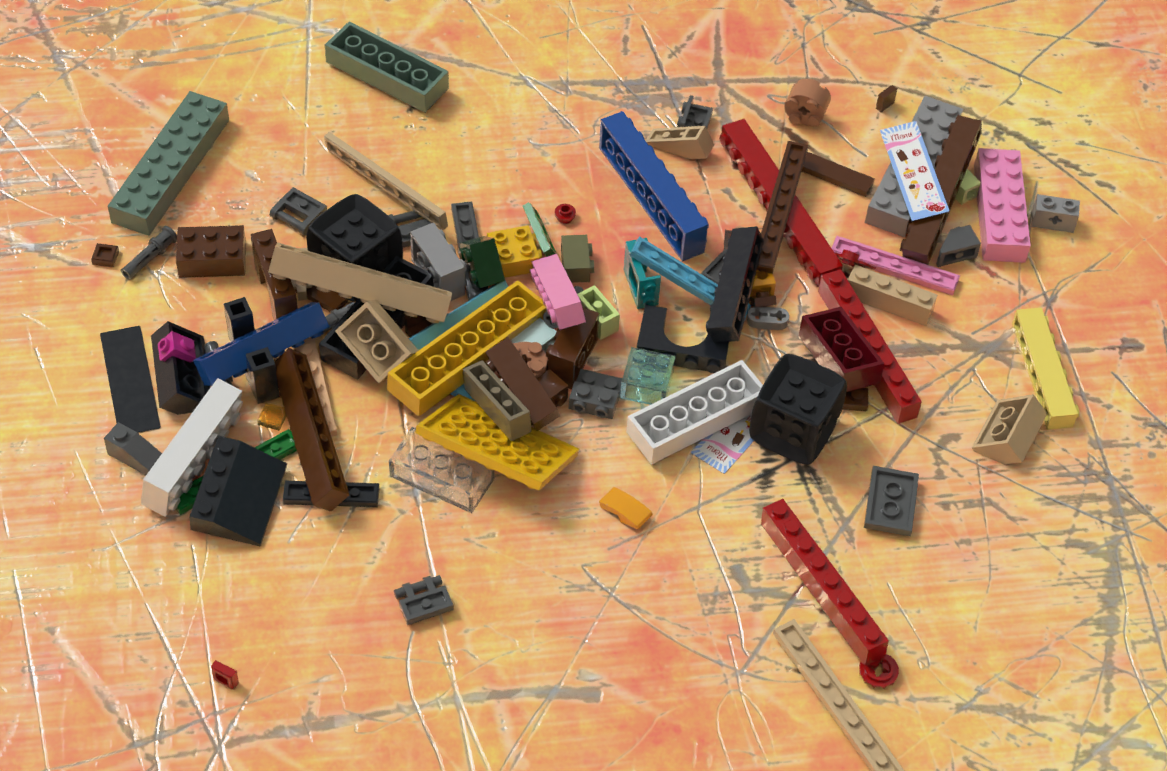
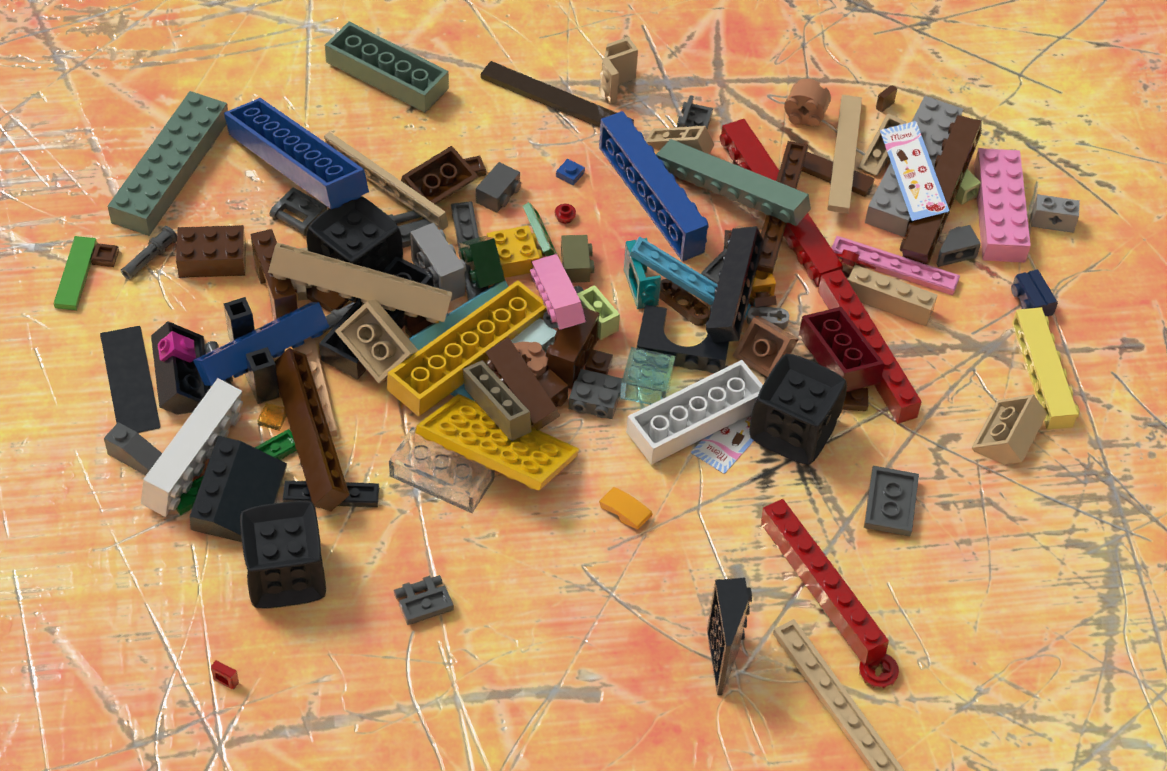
none -> bright green tile [53,236,97,310]
none -> blue brick [224,98,369,209]
none -> black piece [240,501,326,608]
none -> reddish brown slope [401,146,478,204]
none -> reddish brown tile [464,155,486,177]
none -> dark grey brick [476,162,521,213]
none -> dark brown tile [481,61,634,127]
none -> blue plate [556,158,585,186]
none -> reddish brown plate [585,349,613,375]
none -> tan piece [599,37,638,104]
none -> sand green brick [656,139,811,226]
none -> reddish brown beam [659,279,710,326]
none -> black slope [707,578,752,696]
none -> nougat slope [733,317,799,377]
none -> tan tile [827,94,862,214]
none -> tan slope [858,113,906,177]
none -> dark blue brick [1011,269,1058,316]

